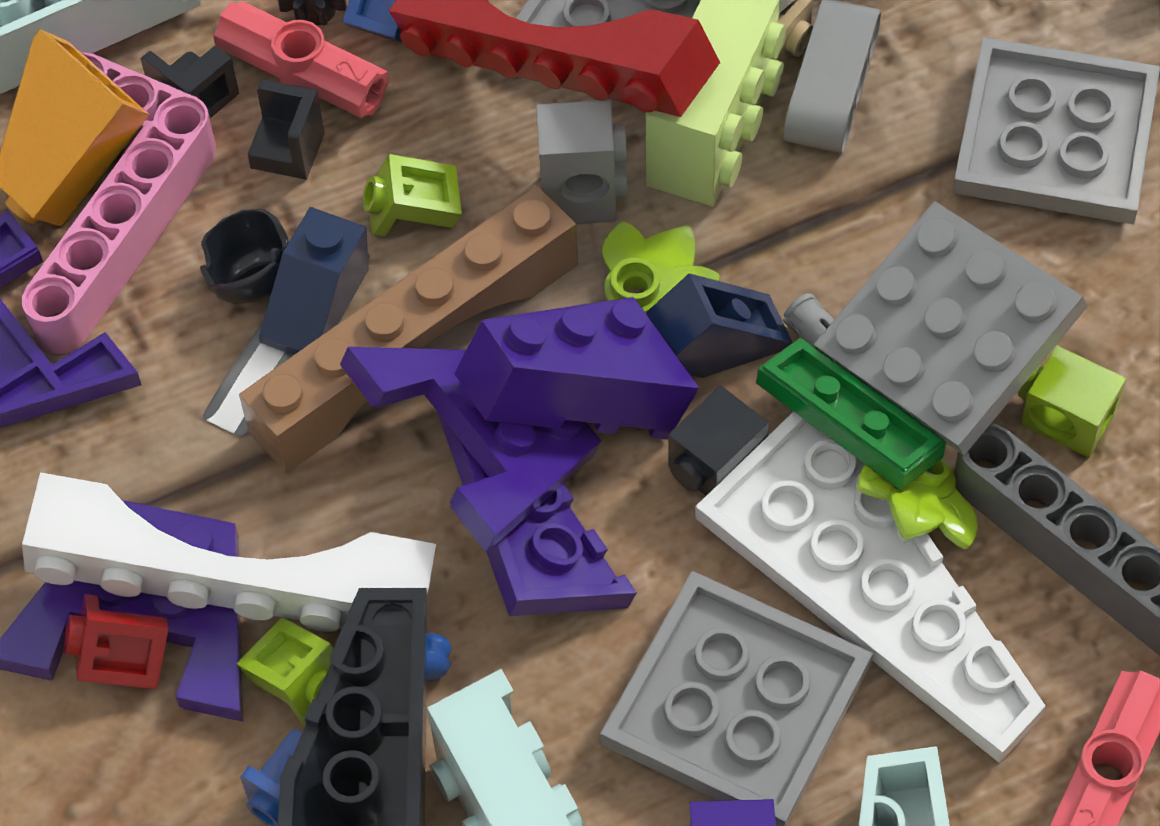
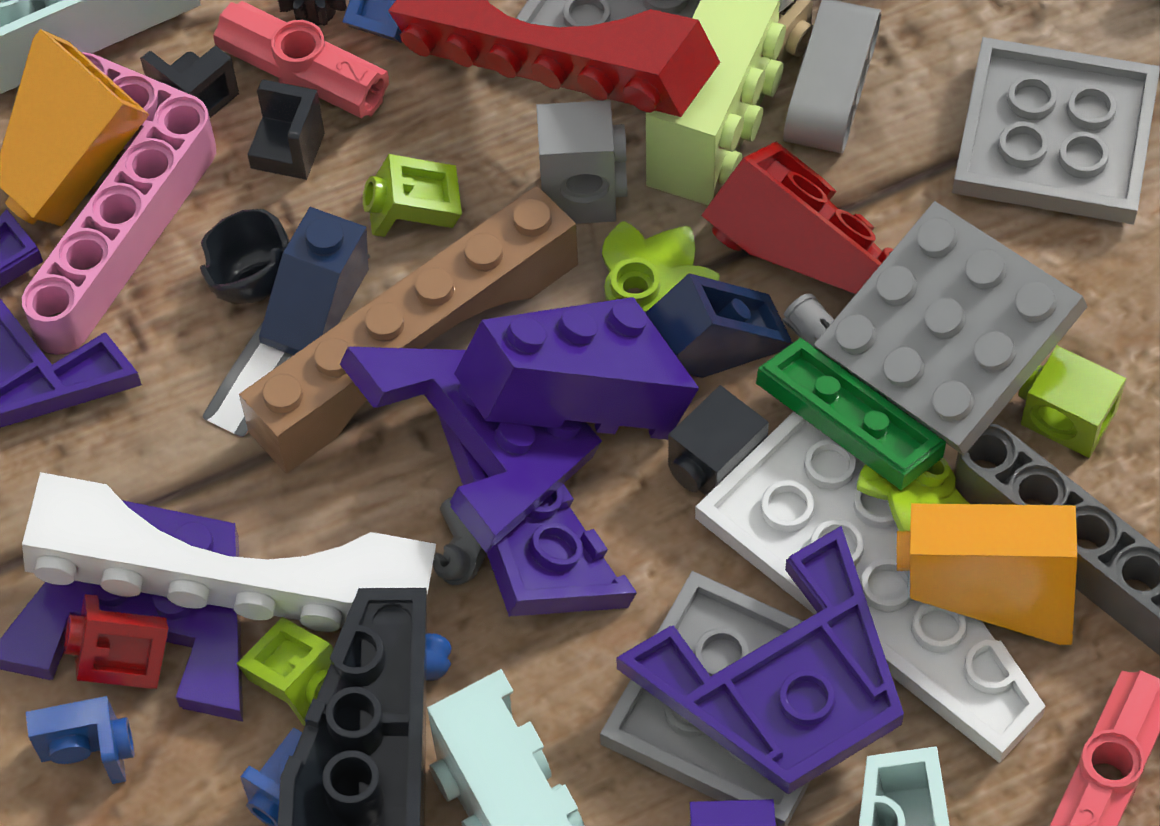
none -> blue bracket [25,696,135,784]
none -> dark grey arm [433,496,487,585]
none -> dark purple wing [616,526,904,794]
none -> red wedge [701,141,894,294]
none -> light orange slope [897,503,1077,645]

